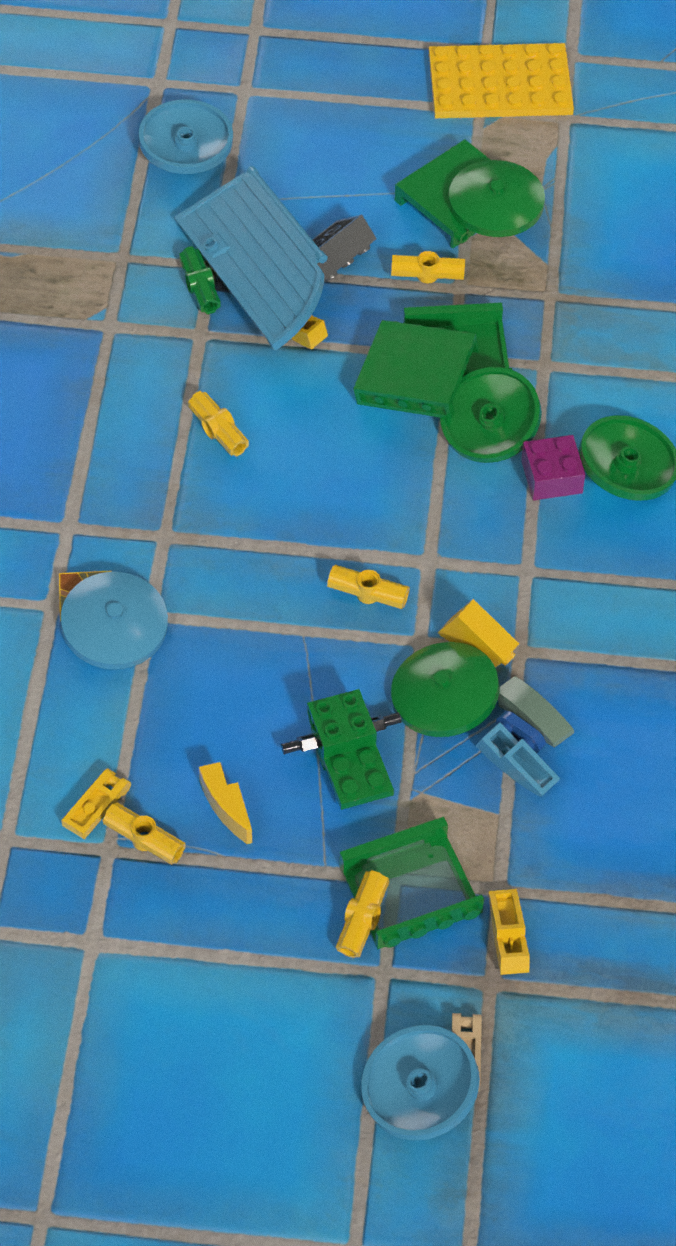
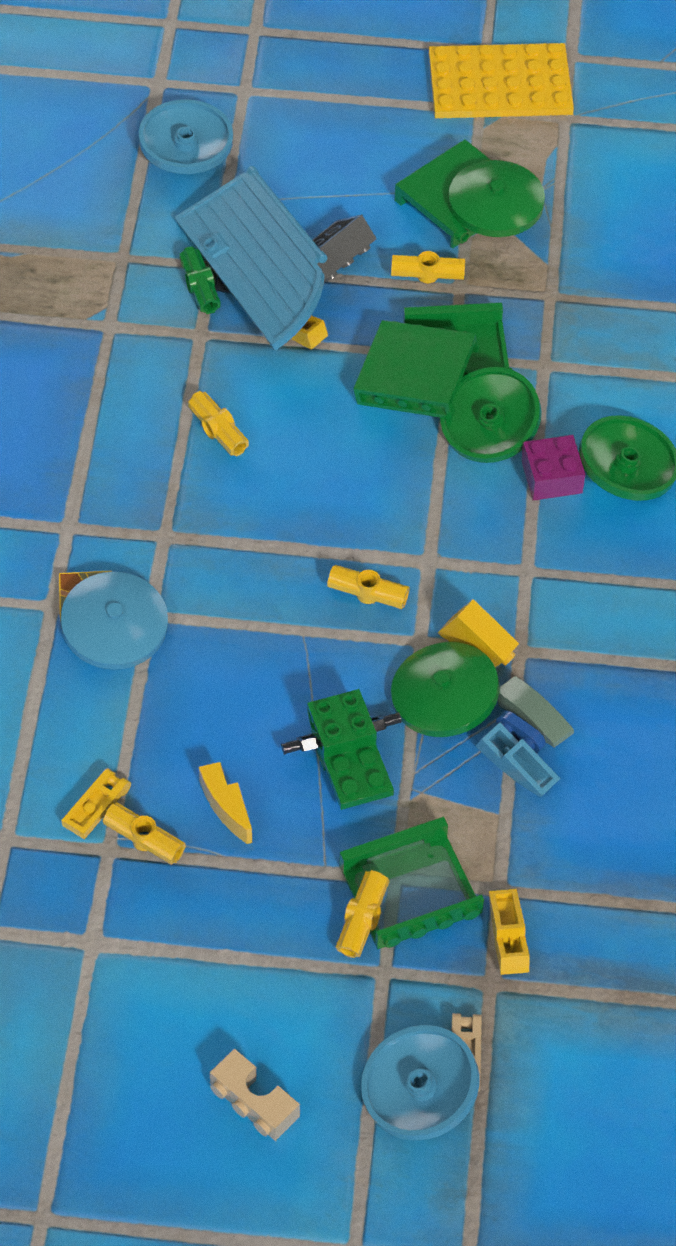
none -> tan arch [210,1049,300,1141]

